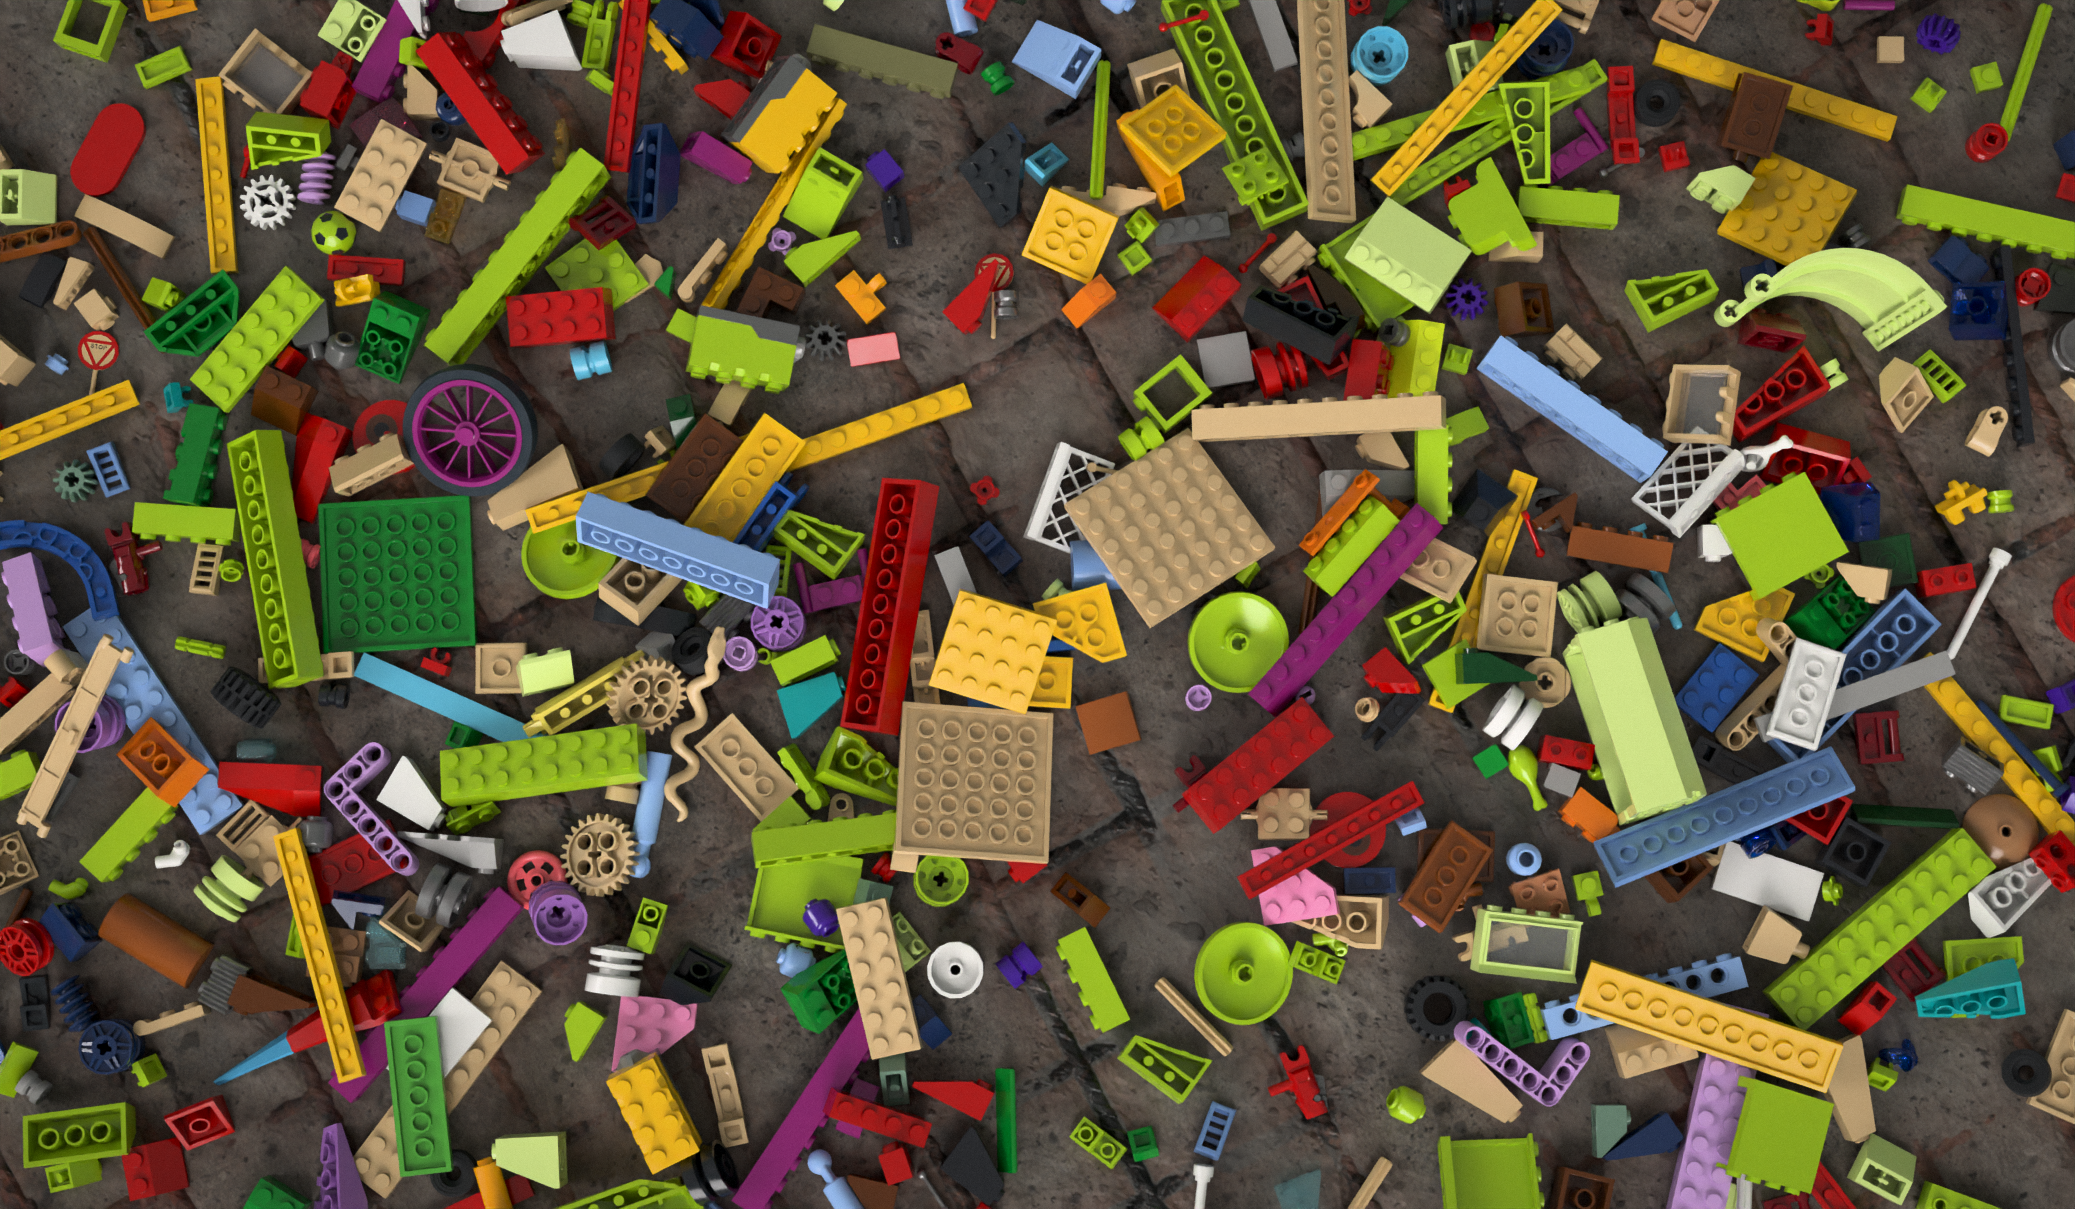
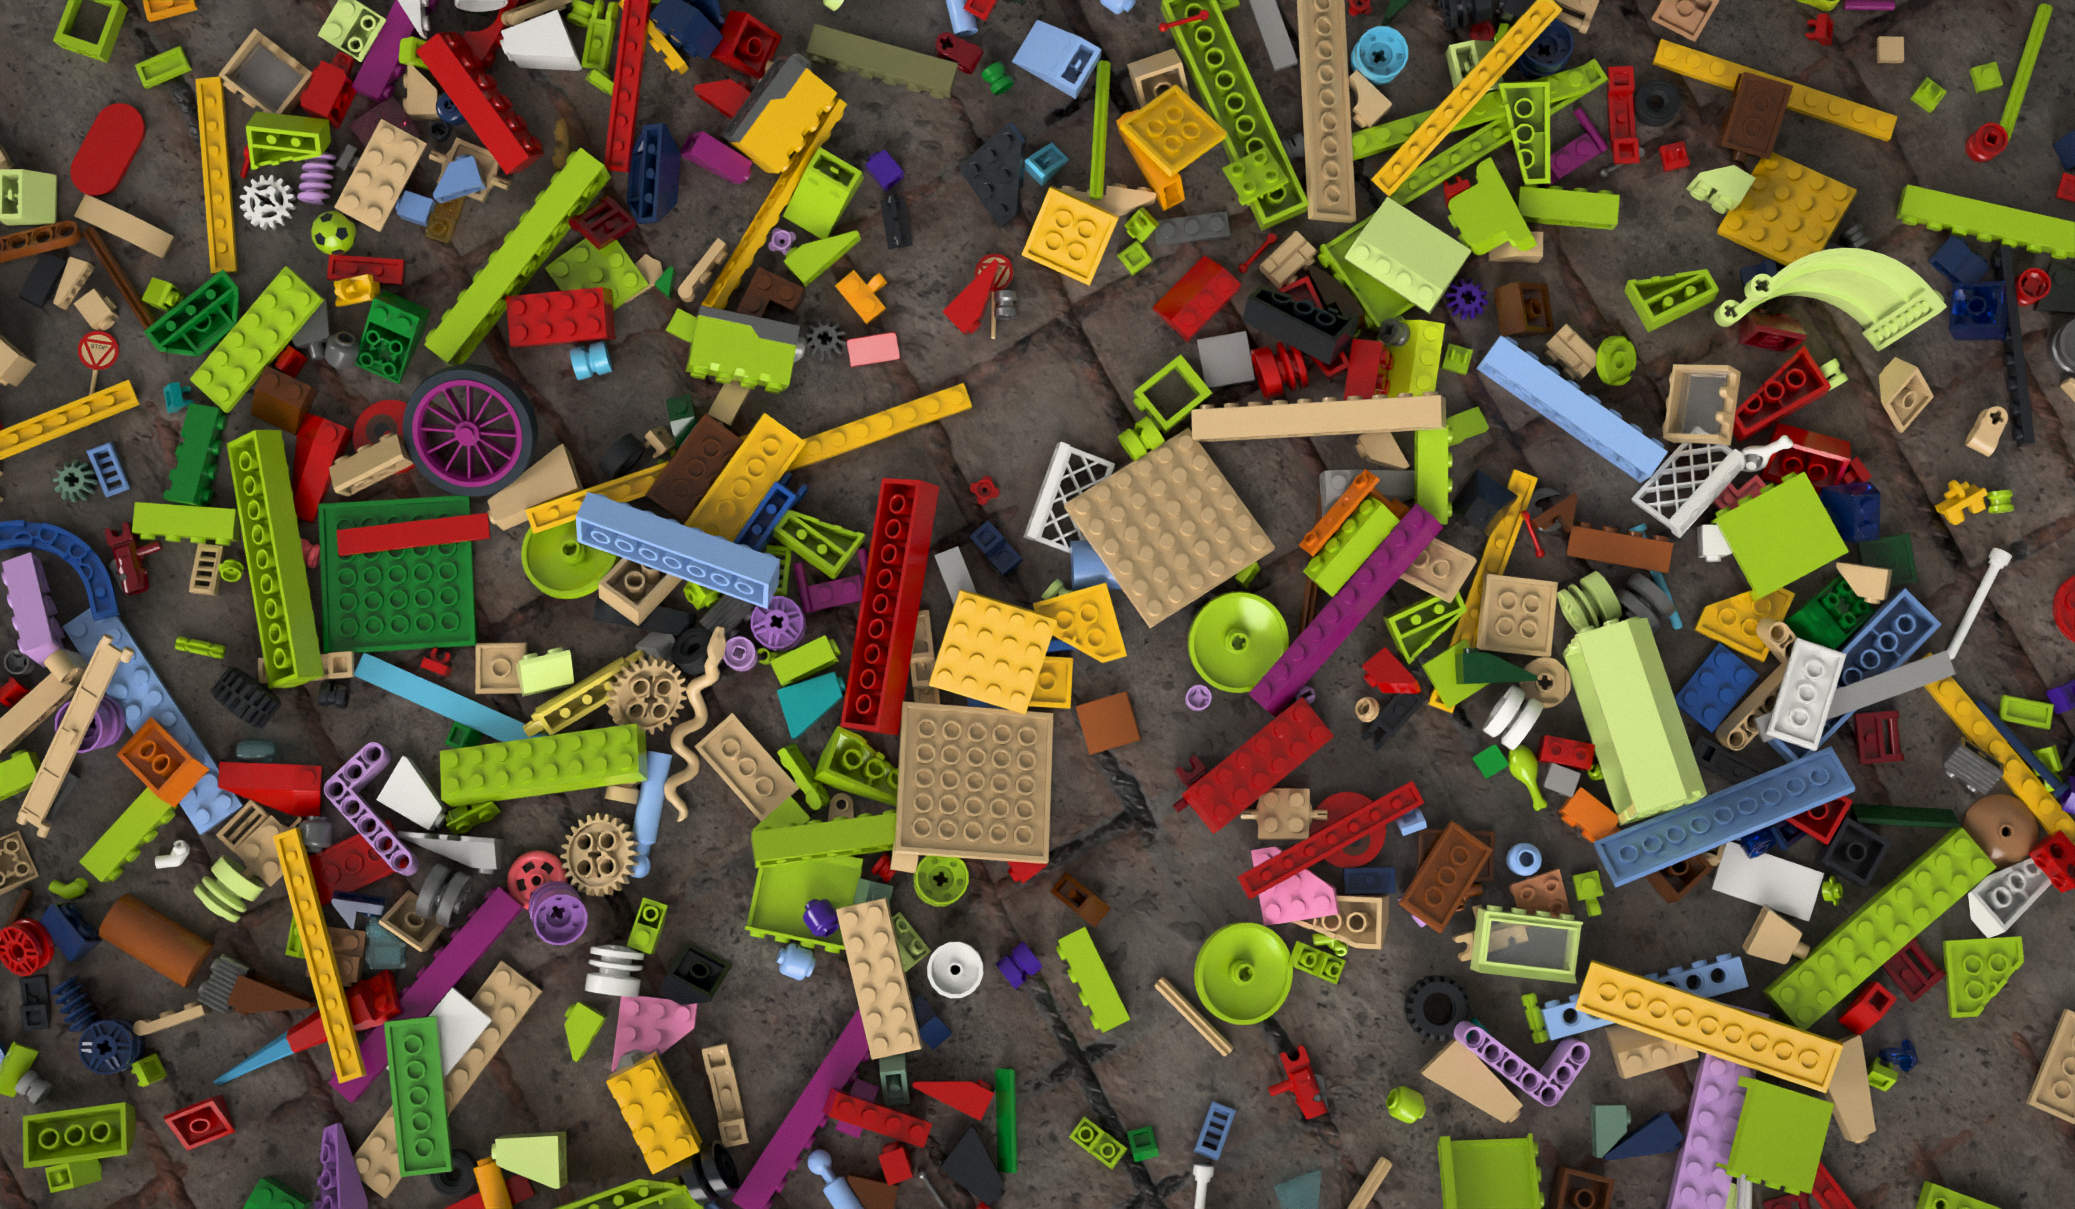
light blue plate [45,353,69,376] -> none
red slope [121,1137,190,1201] -> none
green slope [780,949,857,1034] -> none
orange slope [1061,273,1116,329] -> none
tan hinge [1086,462,1119,474] -> none
lime wedge [1117,1035,1213,1104] -> none
green bracket [1483,992,1535,1049] -> none
lime plate [1804,564,1834,589] -> none
yellowish green slope [1847,1133,1917,1205] -> none
lime slope [1912,349,1966,403] -> none
red brick [1915,563,1976,599] -> none
teal wedge [1915,958,2026,1019] -> none
dark purple gear [1916,13,1961,54] -> none
black tyre [2001,1049,2052,1097] -> none
none -> red tile [336,513,491,556]
none -> medium blue slope [433,154,487,204]
none -> lime tile [1596,336,1636,386]

